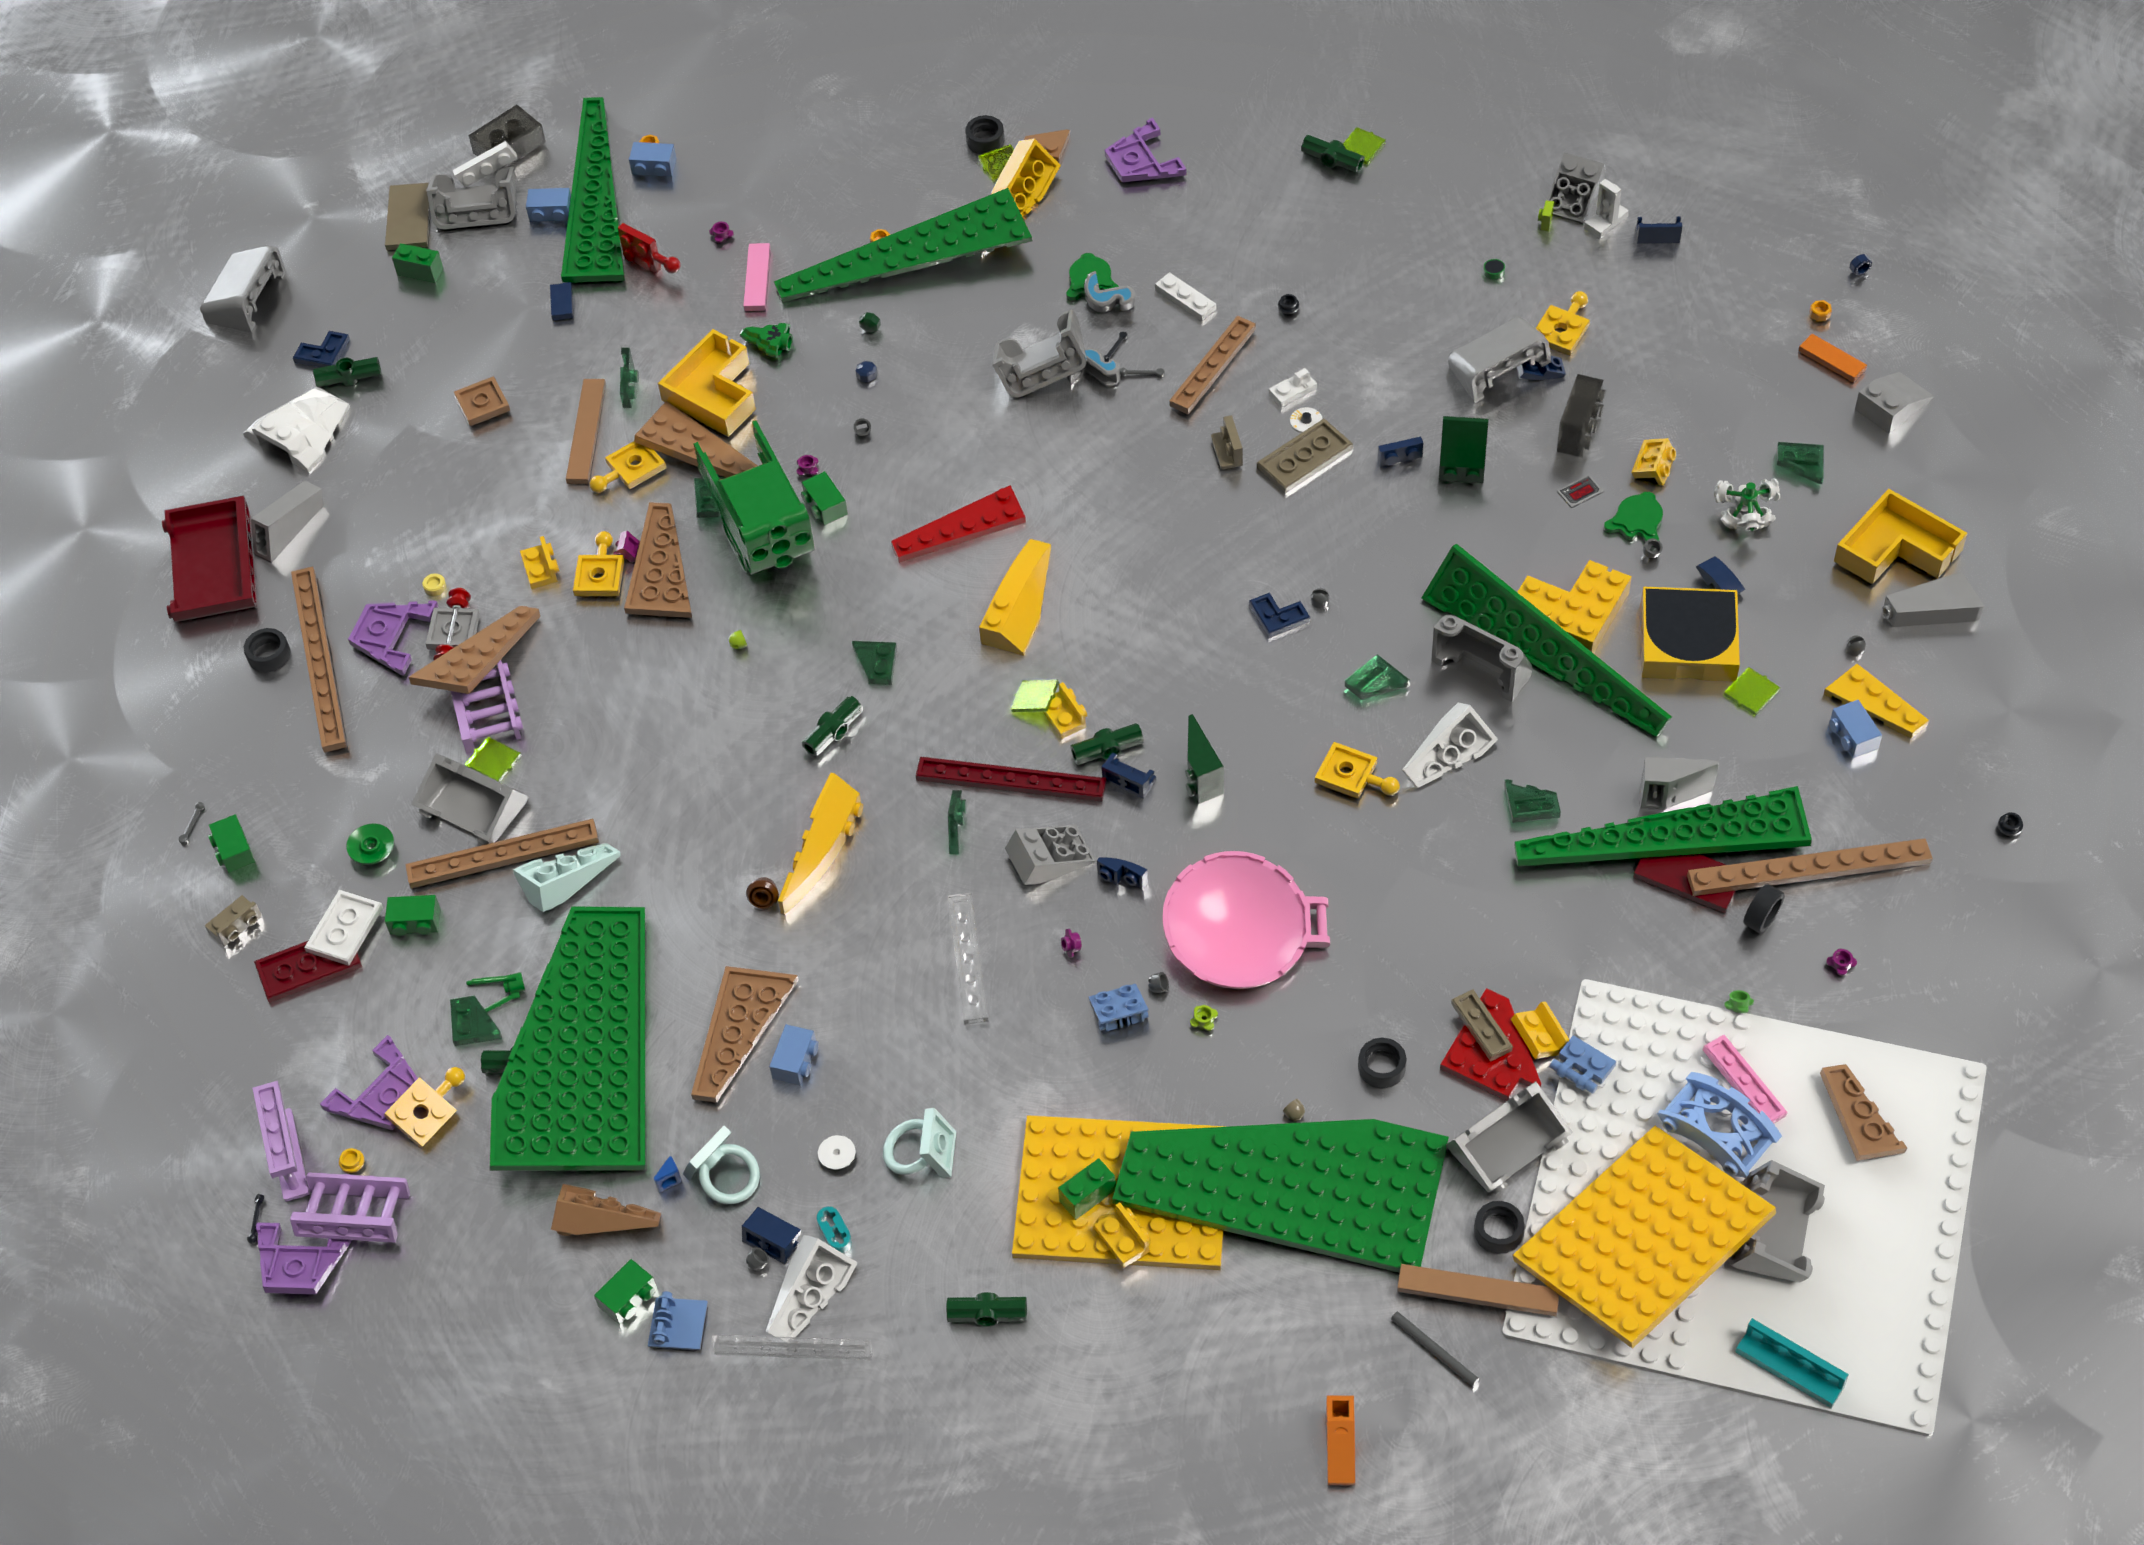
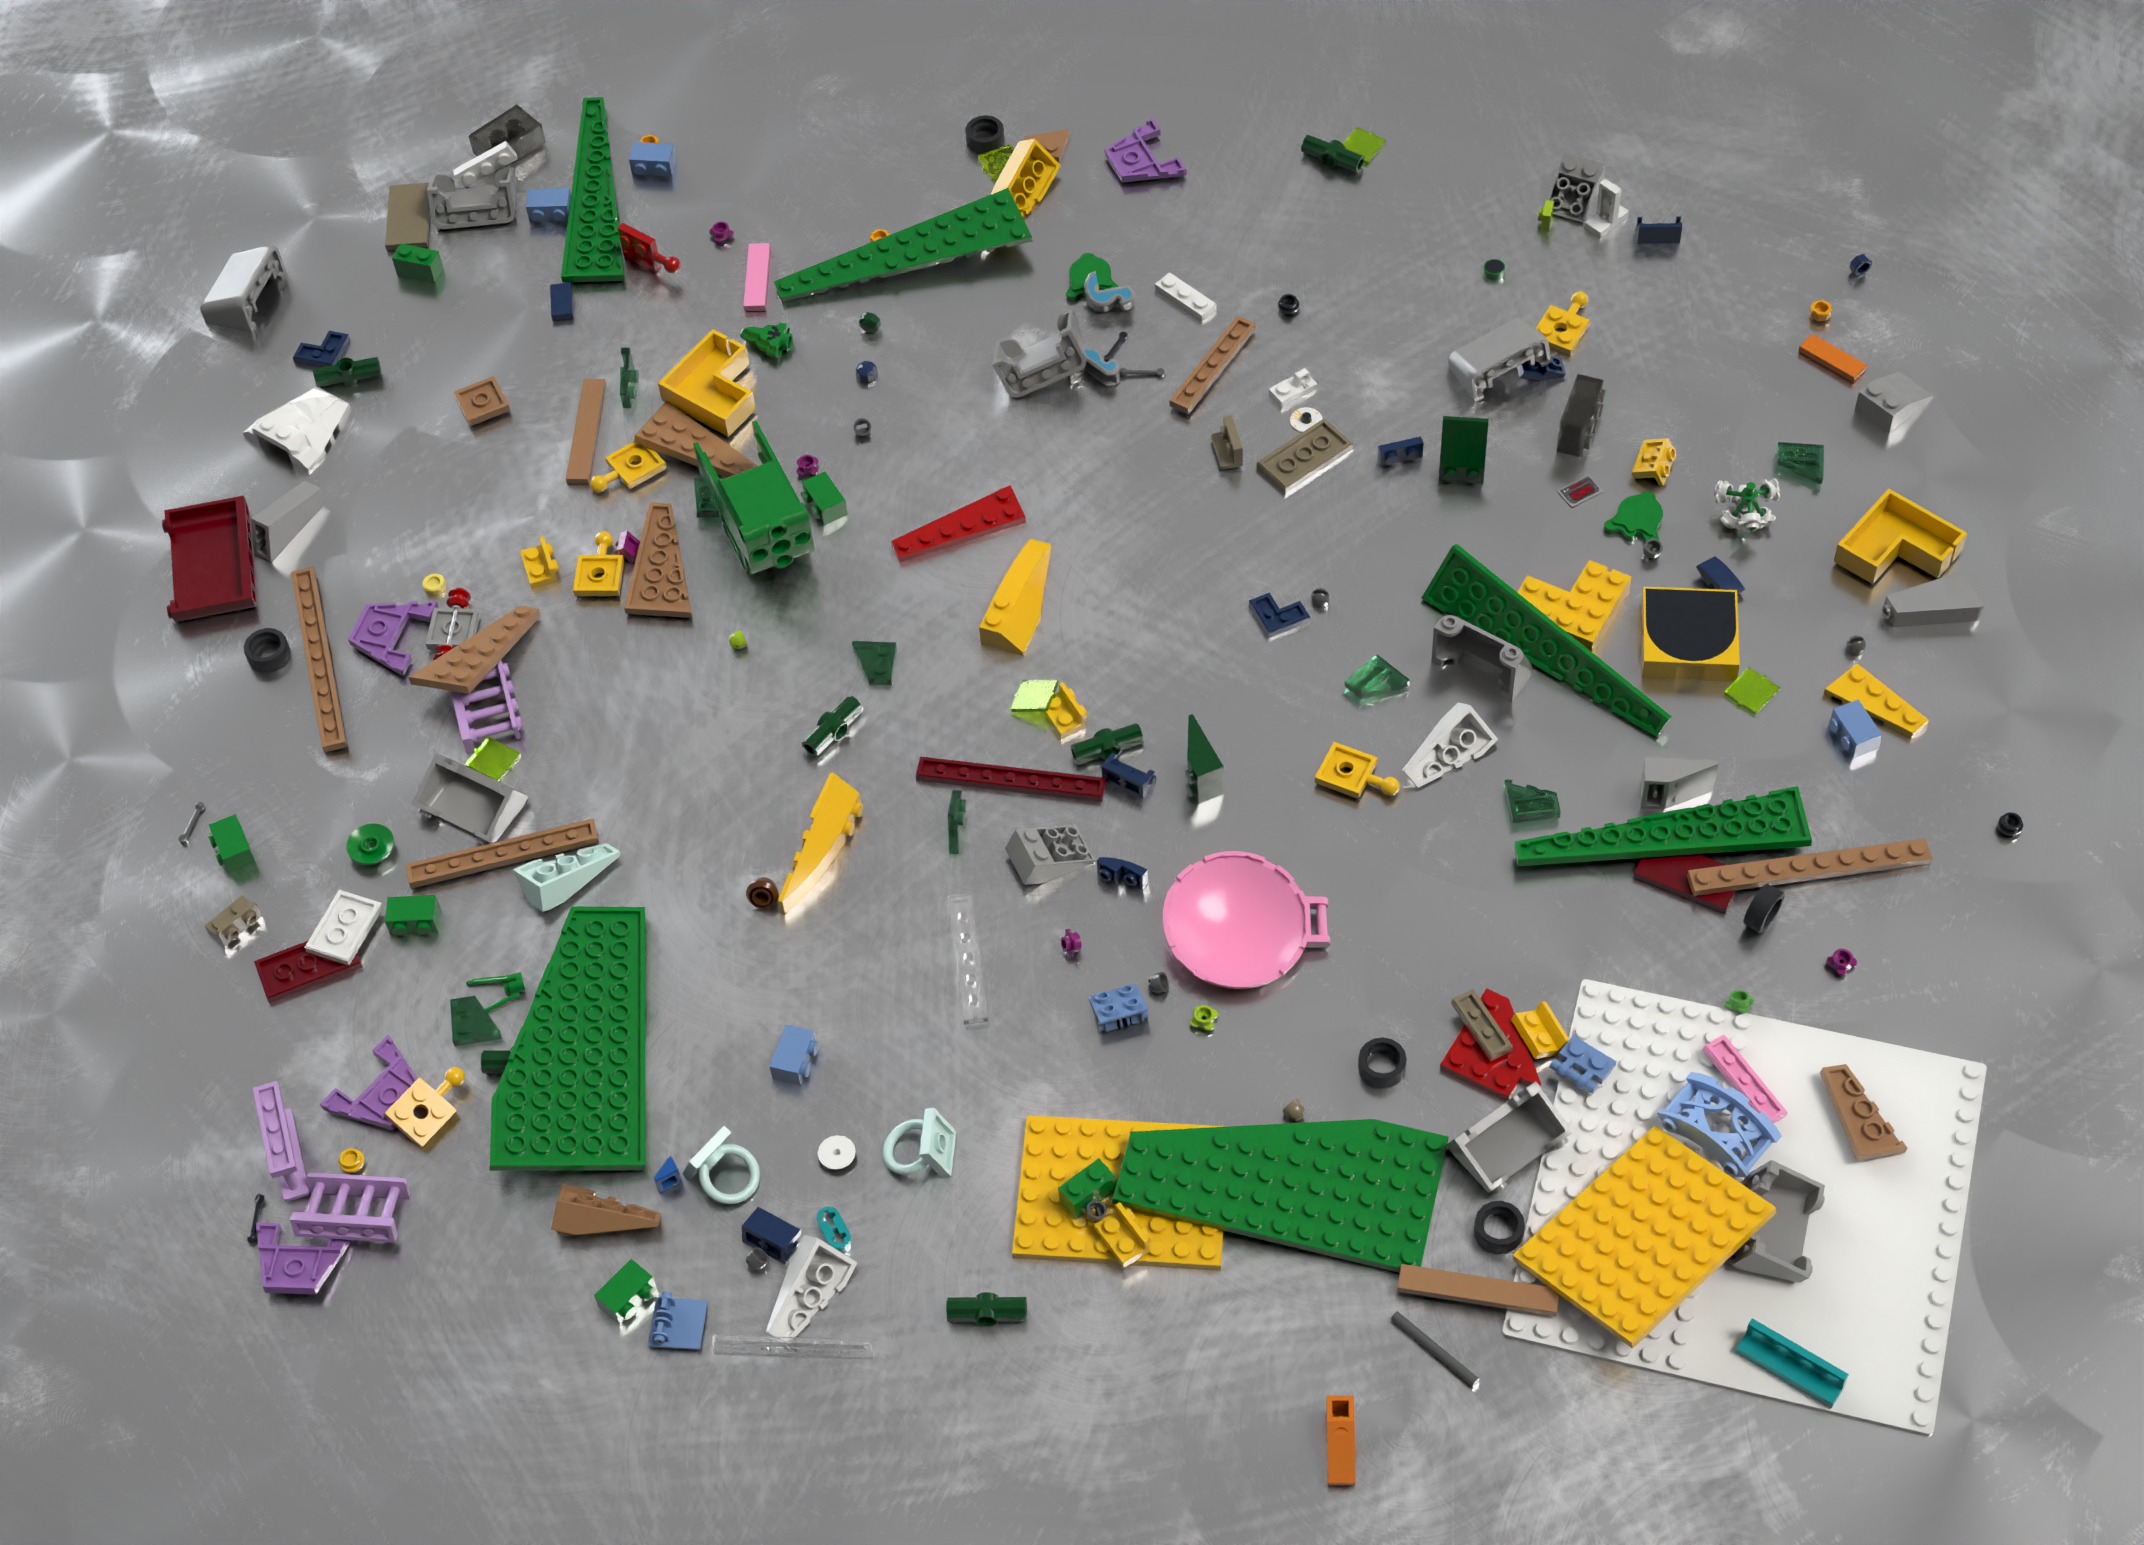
medium nougat wing [691,966,798,1103] -> none
none -> dark grey hinge [1085,1200,1107,1223]

